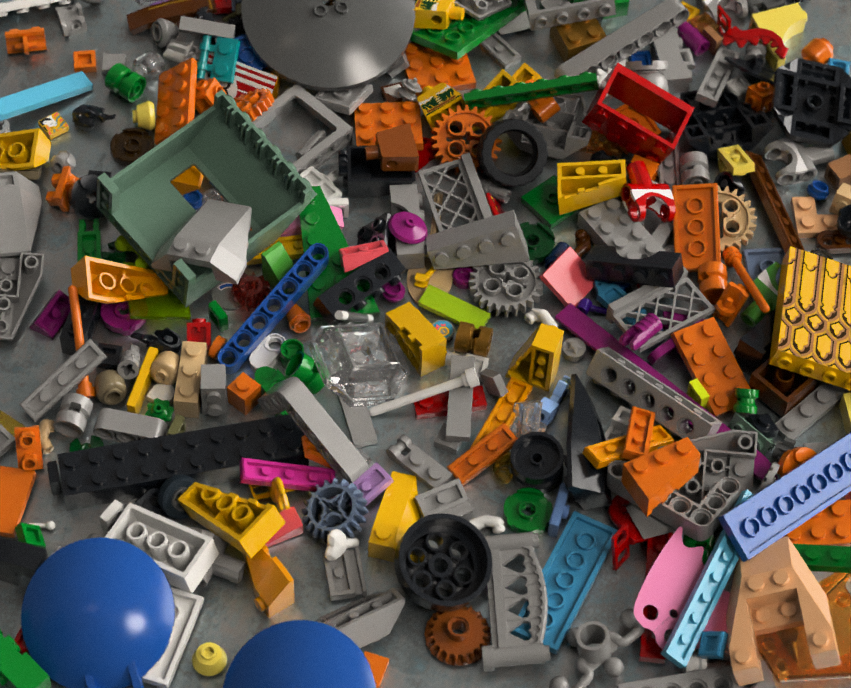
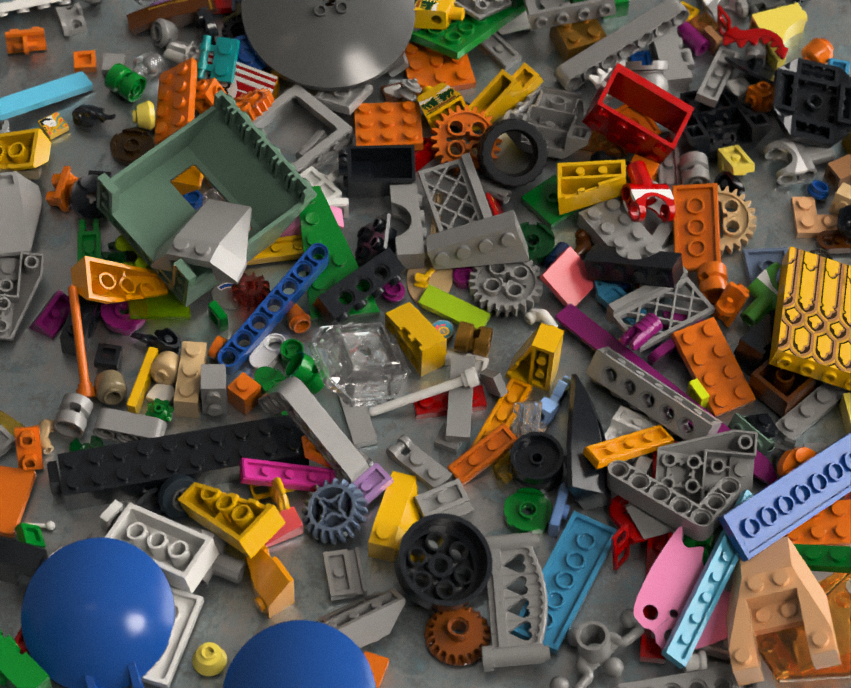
light grey tile [19,339,107,423] -> none
light grey piece [50,150,76,174] -> none
light grey hinge [117,344,142,379] -> none
olive tile [167,414,186,435] -> none
light grey piece [179,16,236,39] -> none
red bracket [187,318,211,352] -> none
bright green slope [261,241,294,294] -> none
white rock [325,529,359,561] -> none
bar [335,310,374,324] -> none
coral slope [339,240,389,273] -> none
dark orange torso [364,123,419,171] -> none
magenta piece [388,212,428,244] -> none
green plate [464,72,599,110] -> none
white arm [468,514,506,534] -> none
orange piece [524,79,561,123] -> none
light grey tile [562,338,586,362] -> none
dark purple hand [577,298,607,315] -> none
orange wedge [621,437,701,517] -> none
orange tile [622,406,656,460] -> none
dark azure tile [698,631,729,659] -> none
orange piece [722,246,770,313] -> none
green wheel [733,388,759,414] -> none
reddish brown tile [745,151,805,254] -> none
light grey wheel [756,462,780,493] -> none

